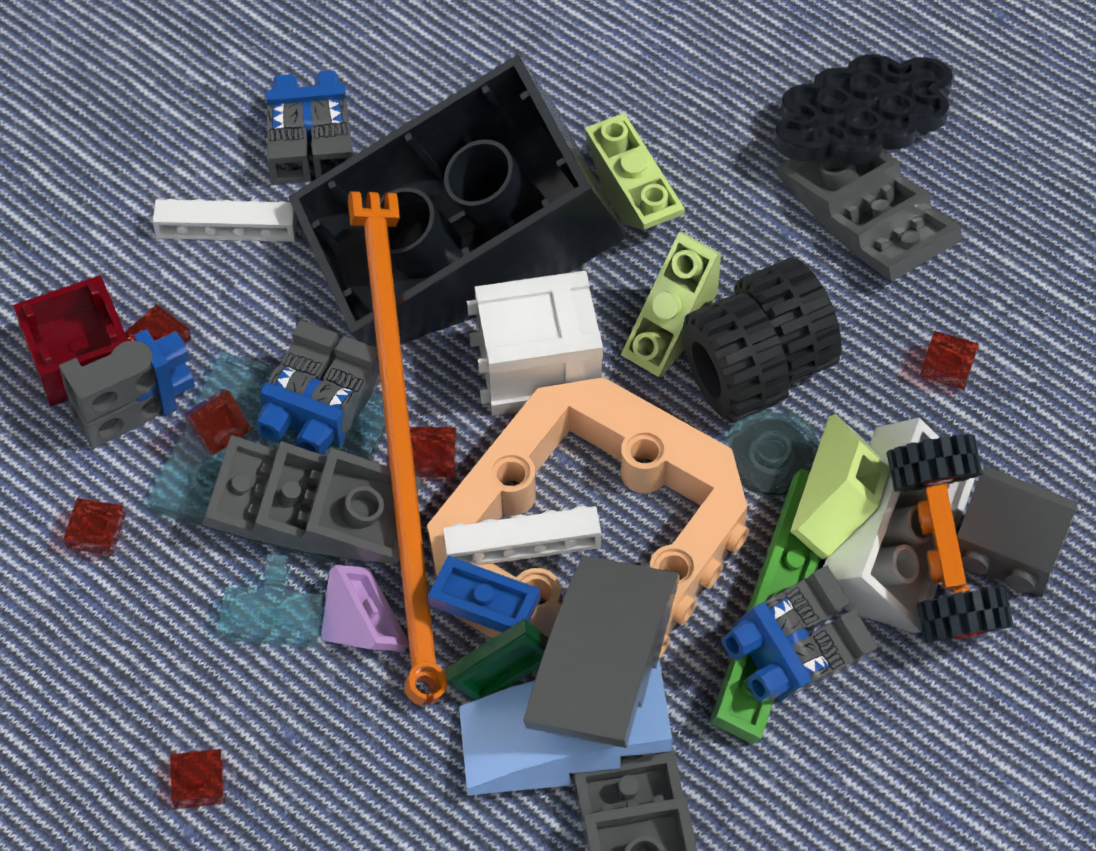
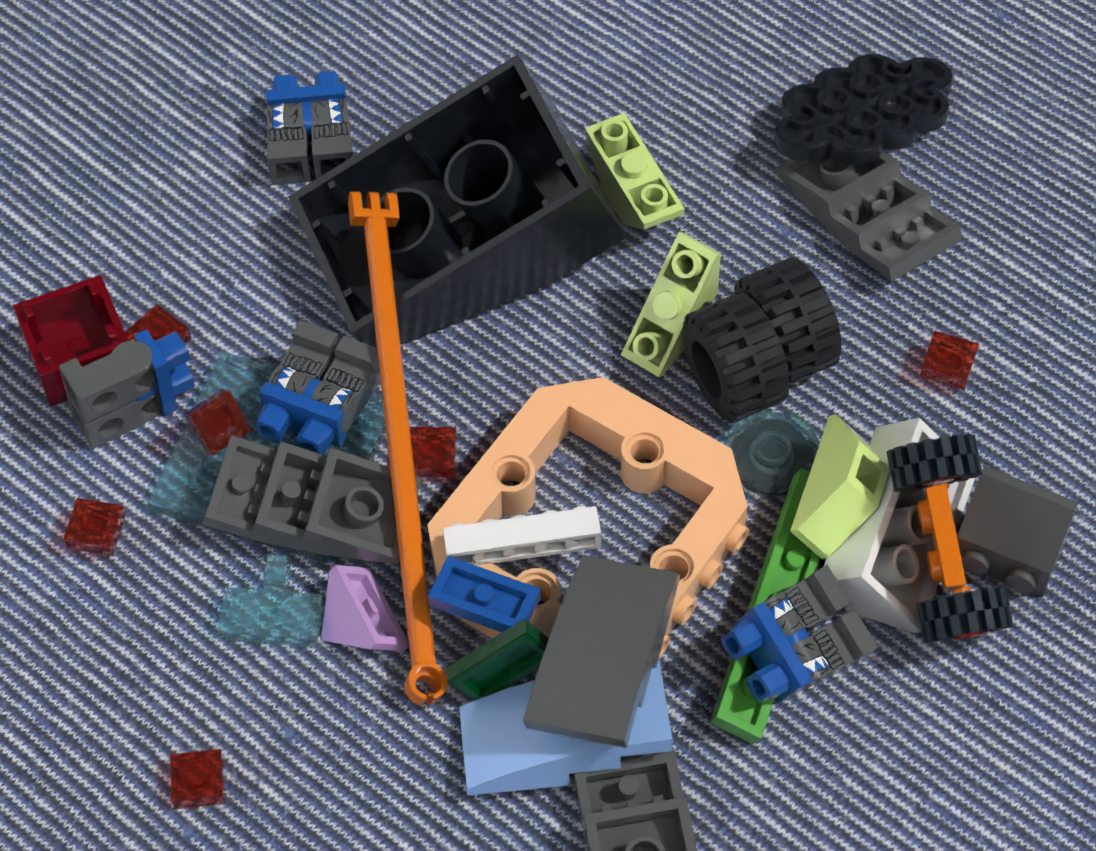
white piece [152,199,297,242] -> none
white container [467,271,603,416] -> none

